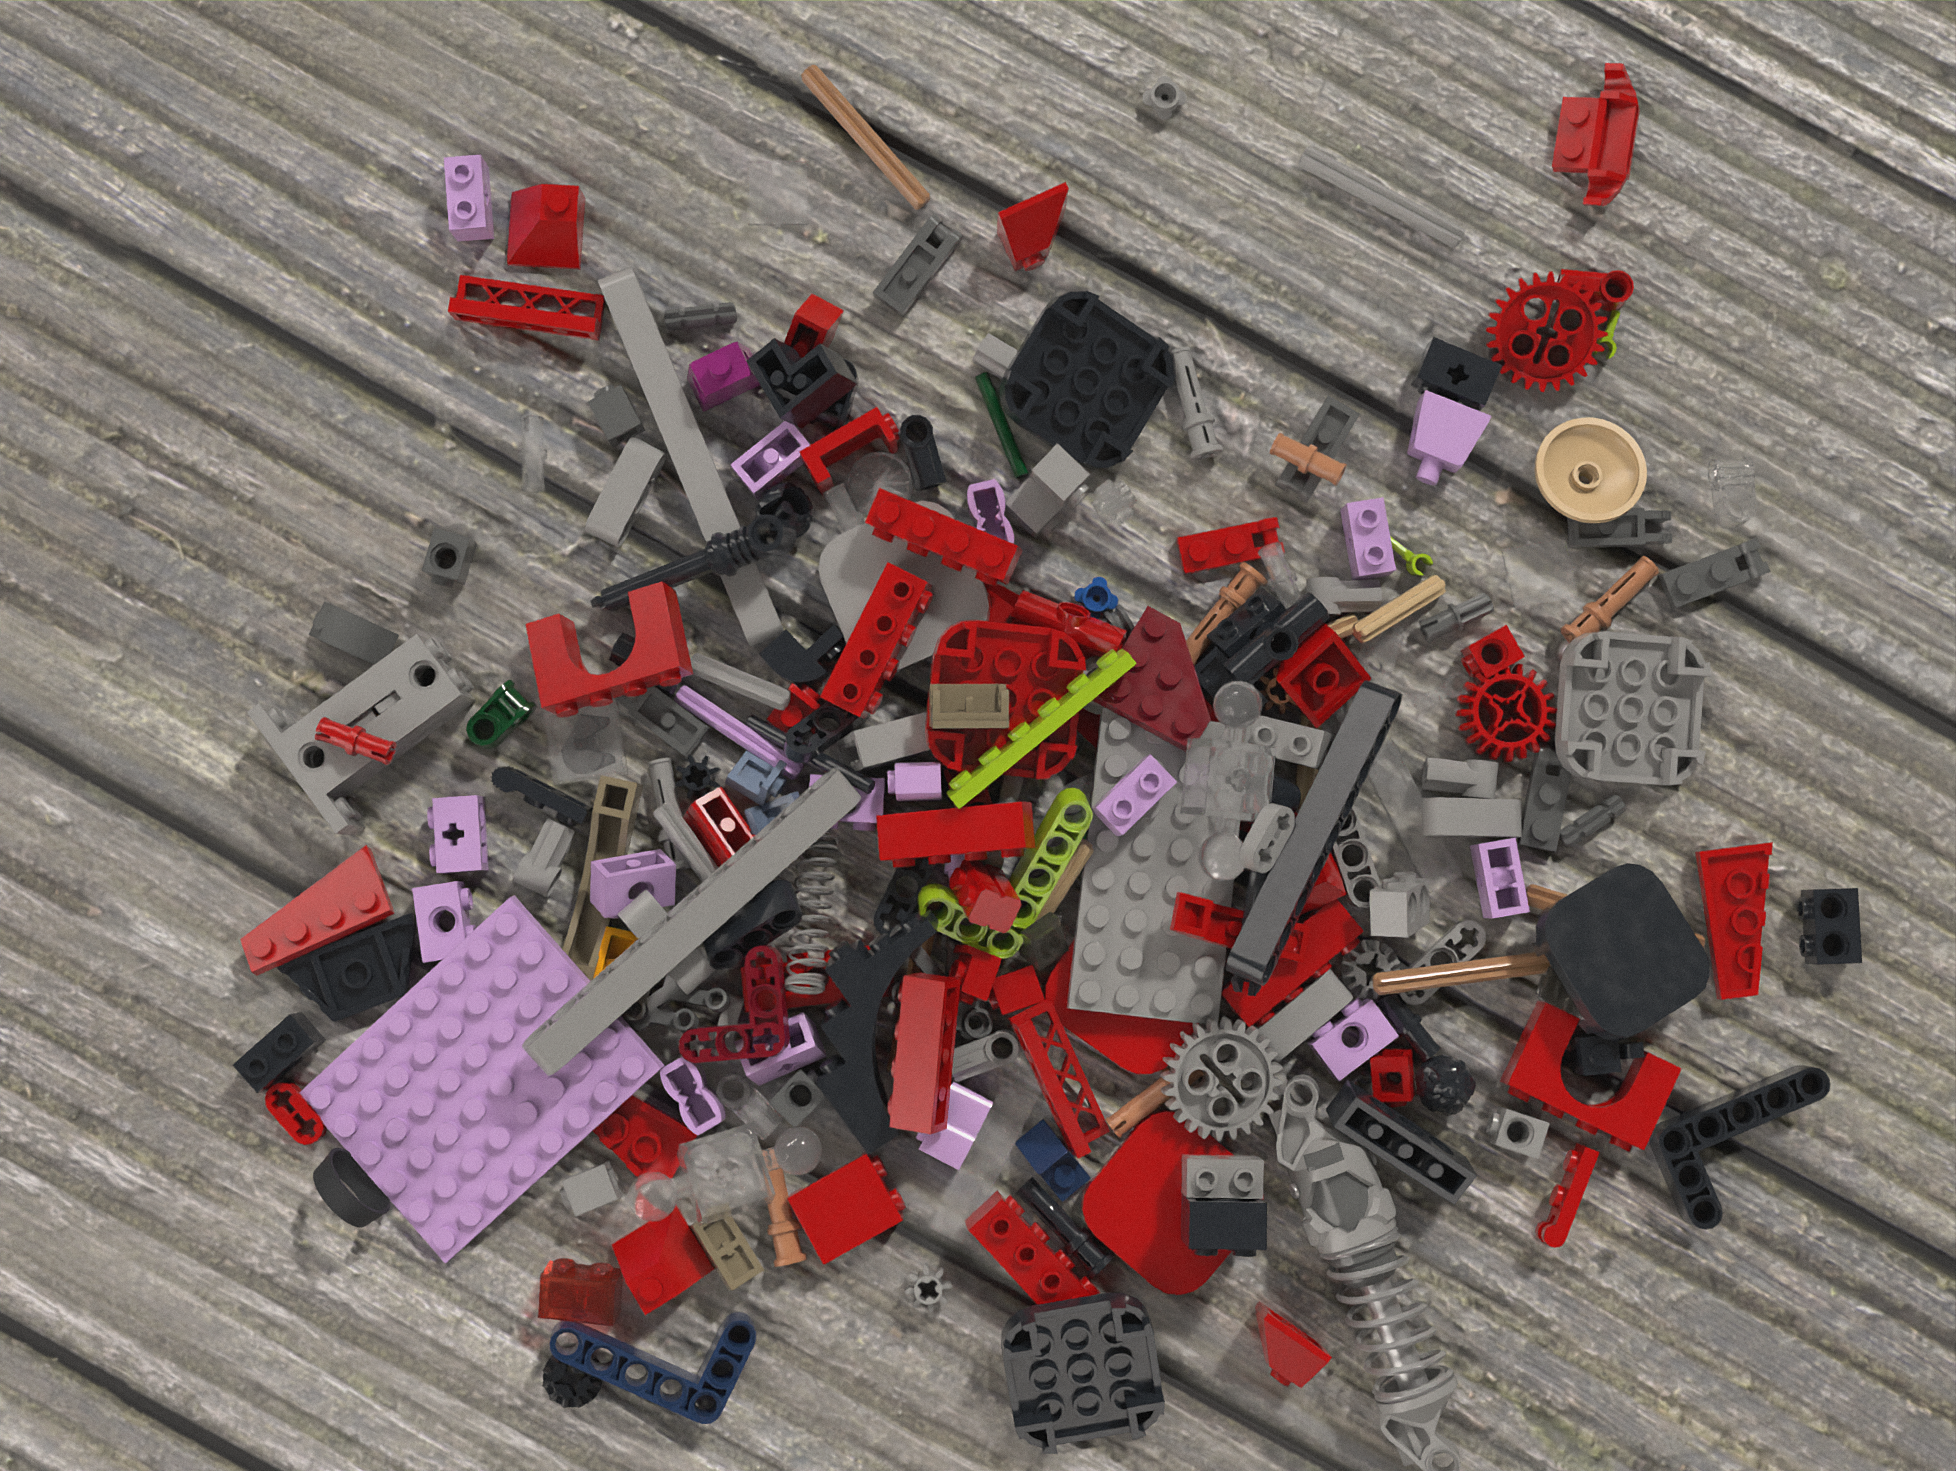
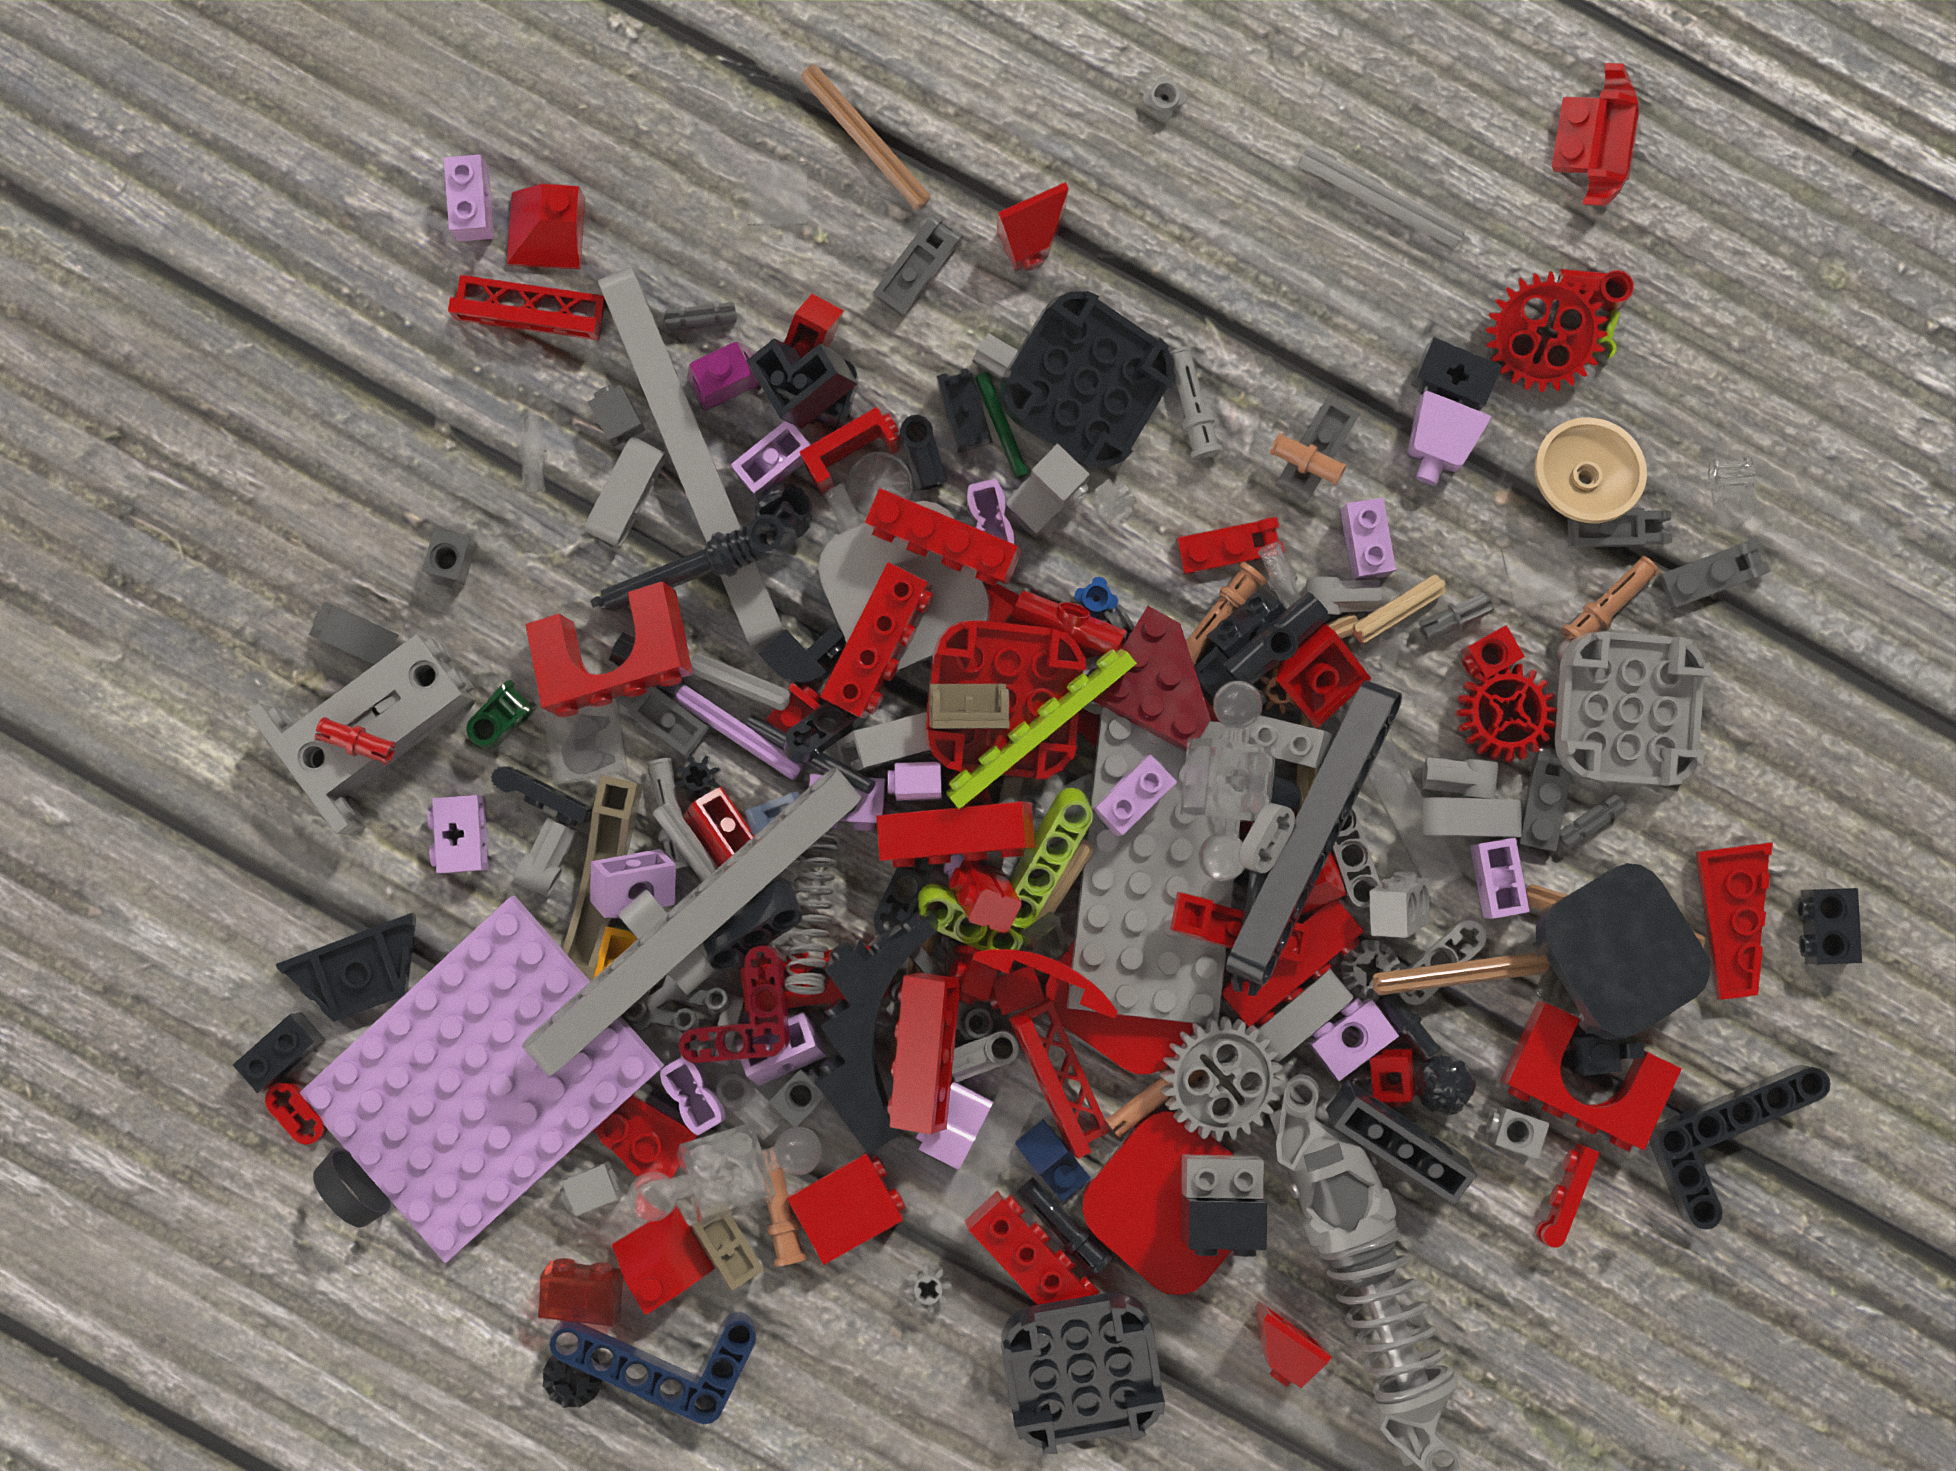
wing [240,845,395,976] -> none
lavender brick [412,881,476,963] -> none
sand blue bracket [725,750,787,807] -> none
lime hand [1390,536,1433,576] -> none
none -> black hinge [937,369,993,453]
none -> red slope [973,949,1118,1019]

